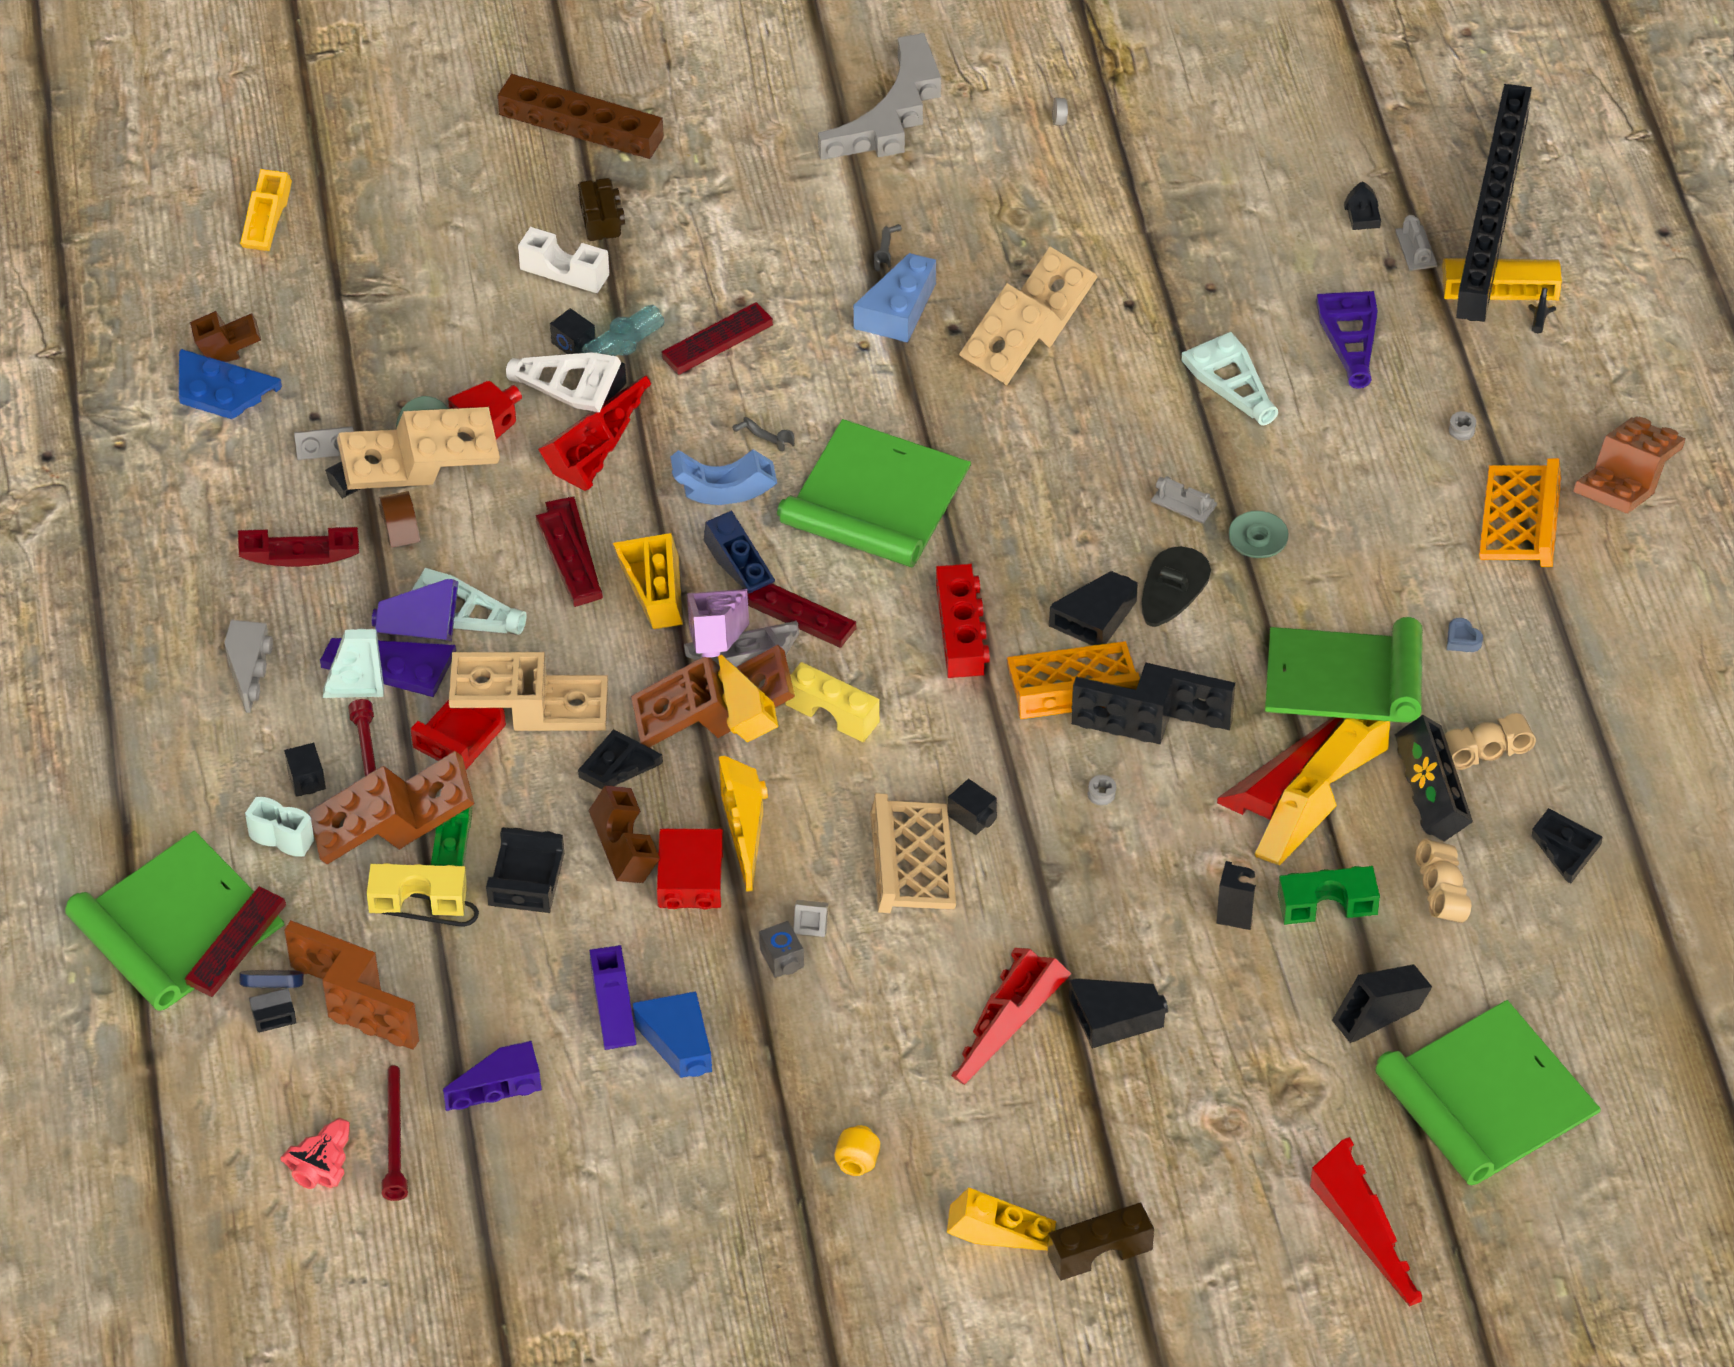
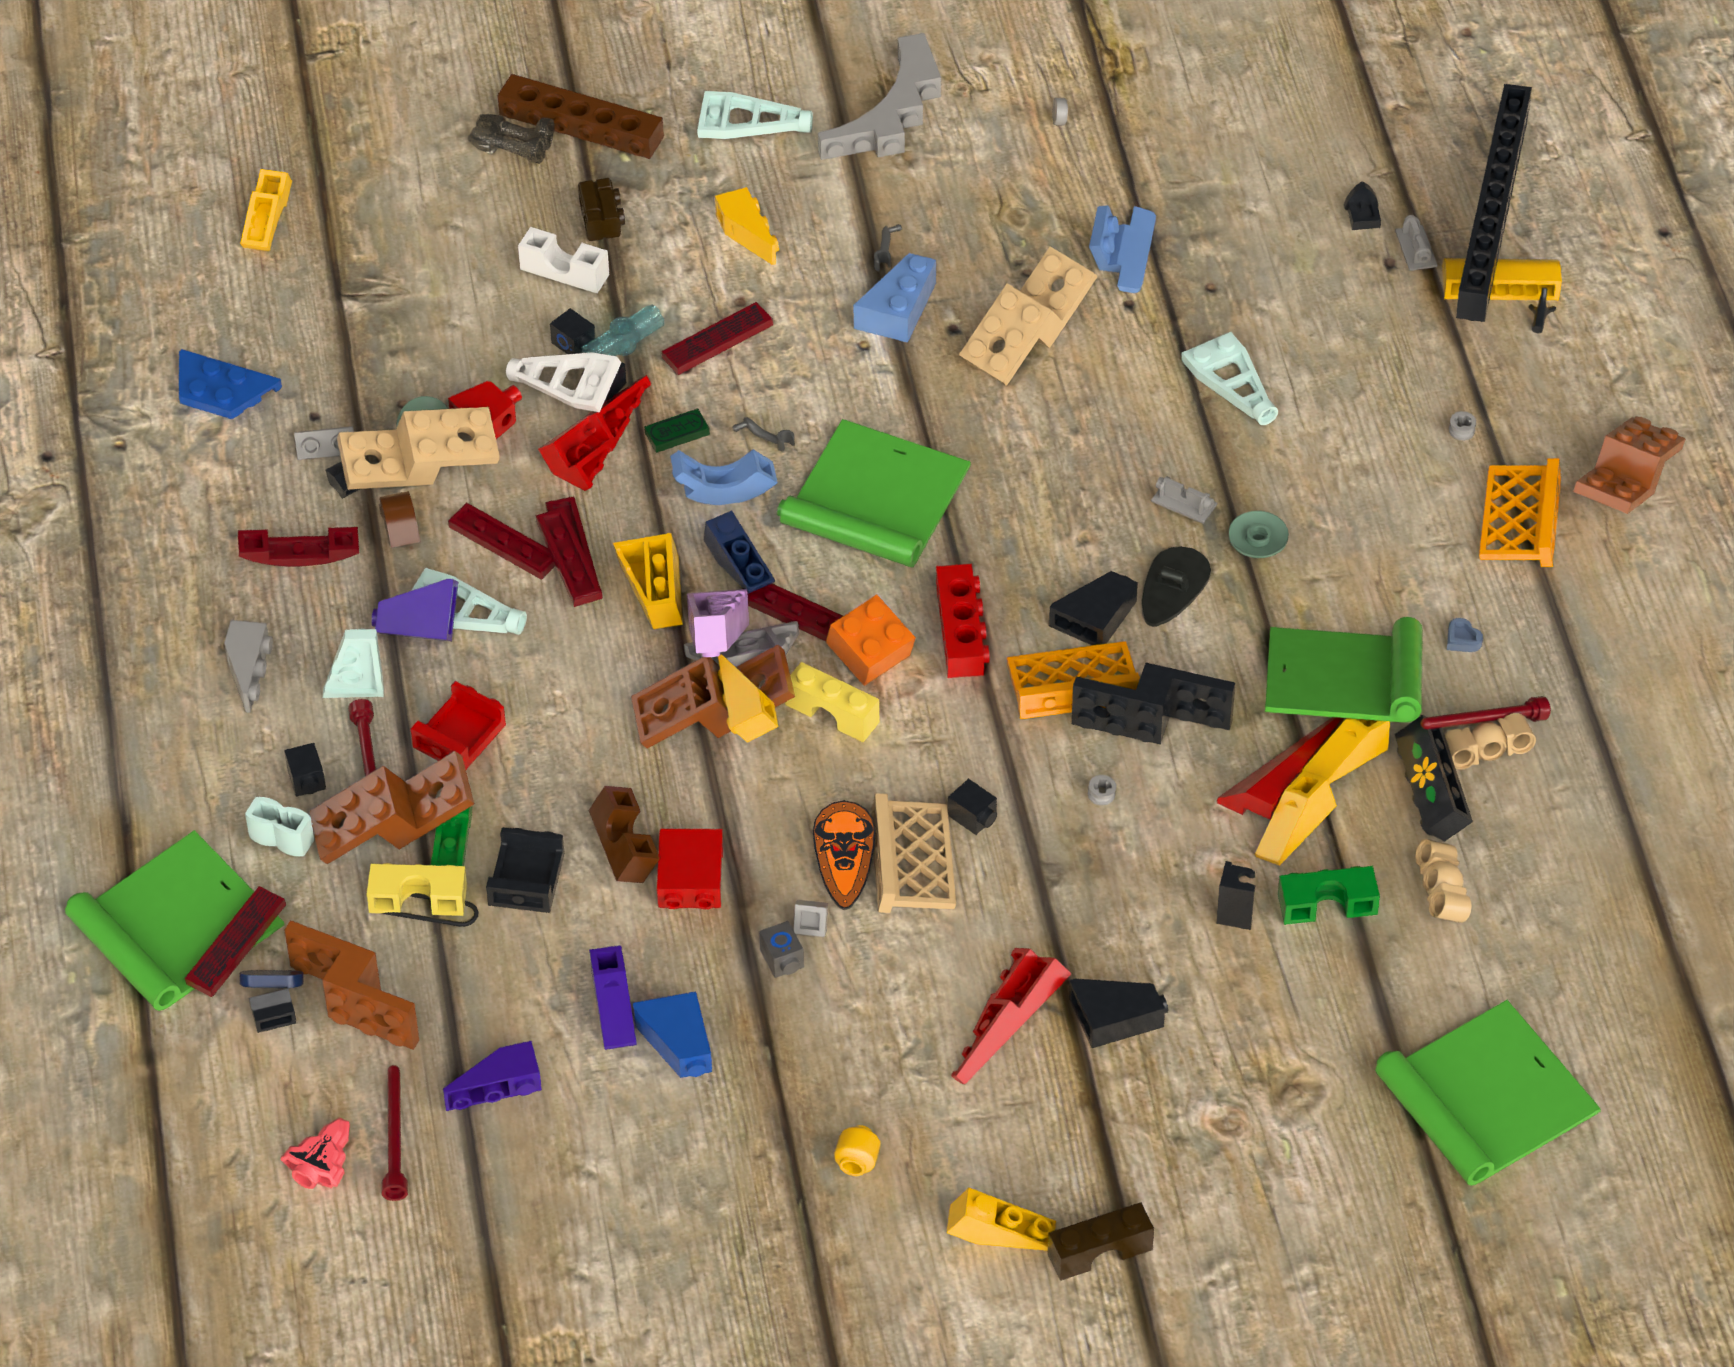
reddish brown brick [190,311,261,362] -> none
dark purple wing [320,638,456,697] -> none
tan bracket [449,652,608,731] -> none
black wing [578,729,663,789] -> none
yellow wedge [718,755,768,892] -> none
red wedge [1310,1137,1422,1307] -> none
dark purple plate [1316,291,1378,389] -> none
black slope [1332,964,1432,1043] -> none
black wing [1531,808,1603,884] -> none
none -> dark red tile [448,502,556,580]
none -> clear smoke piece [468,114,554,164]
none -> dark green tile [644,408,710,453]
none -> light aqua plate [697,91,813,139]
none -> yellow slope [715,187,779,265]
none -> shield [813,800,876,910]
none -> orange brick [826,595,916,686]
none -> medium blue plate [1089,205,1156,293]
none -> dark red piece [1421,696,1551,730]

